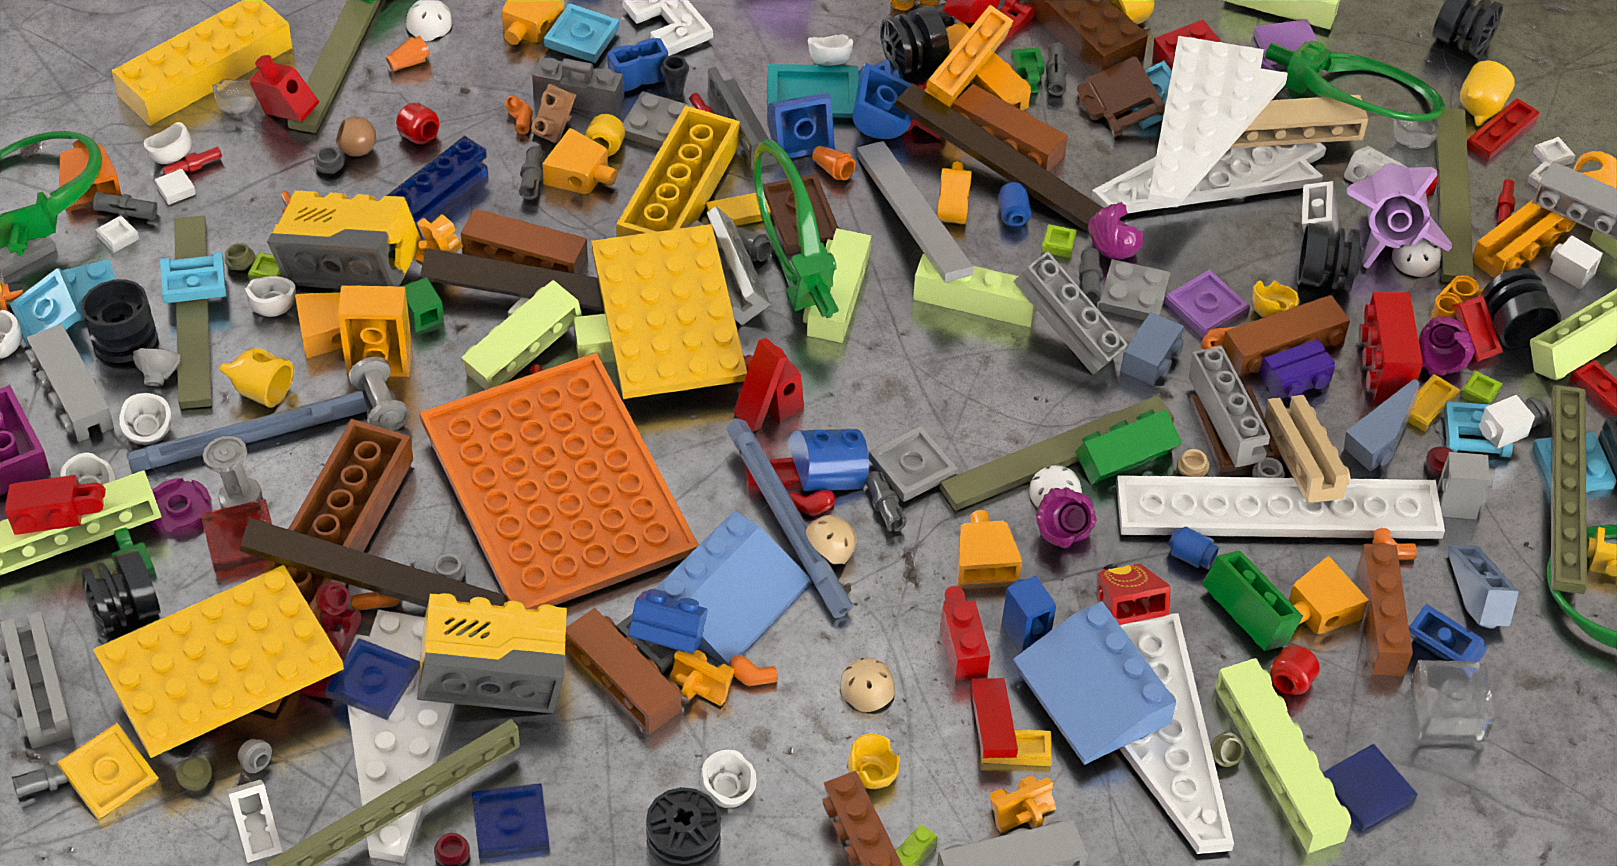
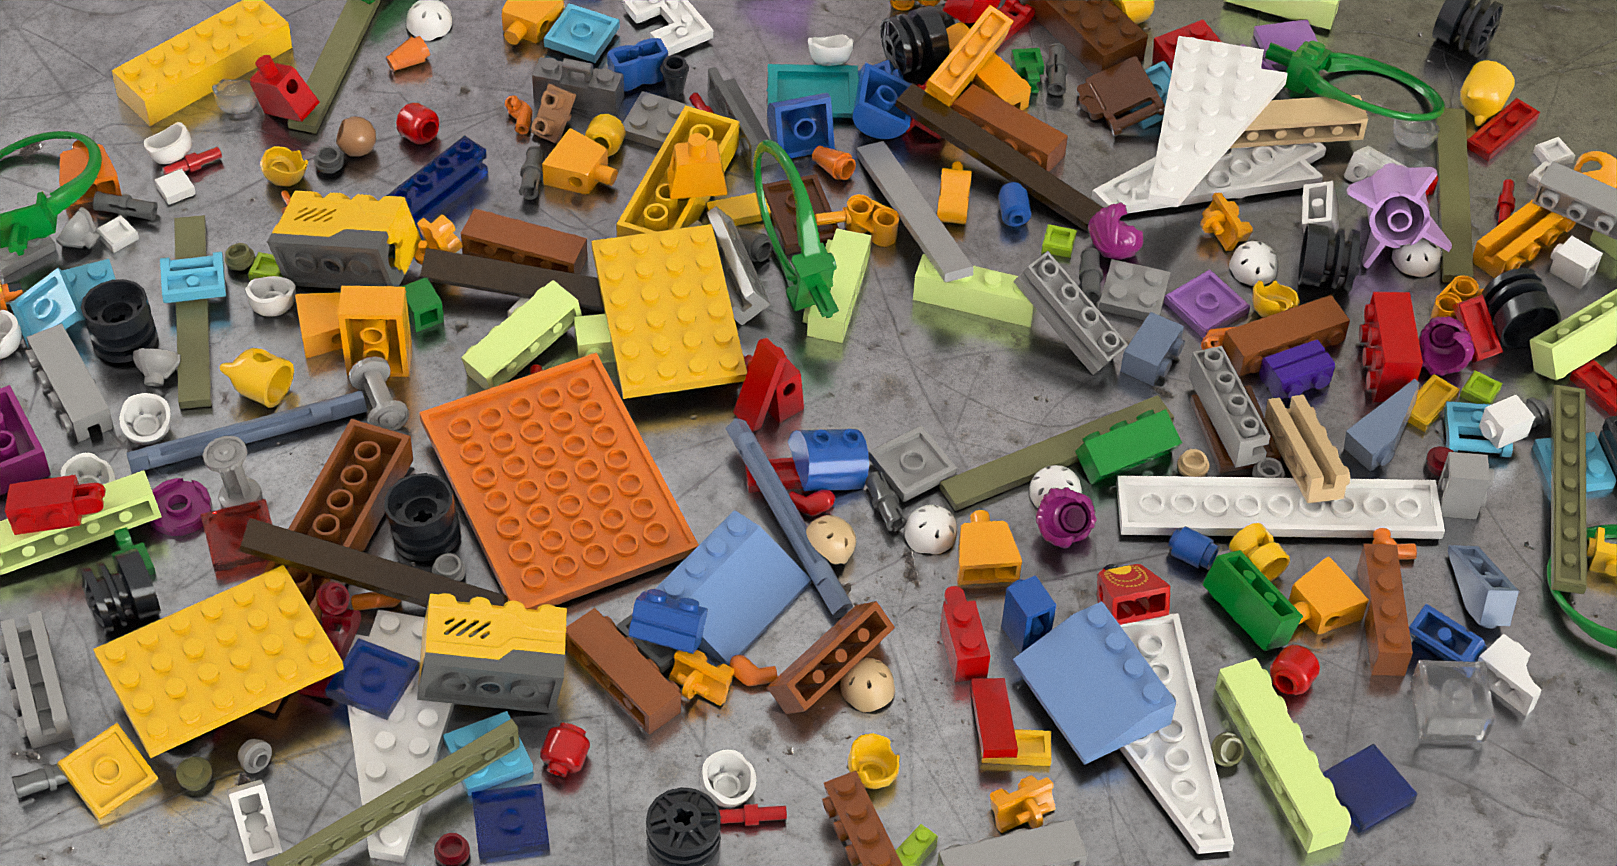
none -> light grey piece [56,207,101,249]
none -> yellow hair [260,146,308,187]
none -> black wheel [384,473,461,562]
none -> medium azure plate [443,711,533,796]
none -> red head [540,723,590,777]
none -> light orange torso [667,133,727,199]
none -> red bar [719,804,787,826]
none -> dark orange brick [767,601,895,714]
none -> light orange beam [815,194,899,247]
none -> white helmet [904,505,957,555]
none -> light orange hips [1200,193,1253,251]
none -> white helmet [1229,241,1279,286]
none -> yellow wheel [1229,523,1290,582]
none -> white arch [1472,634,1542,716]

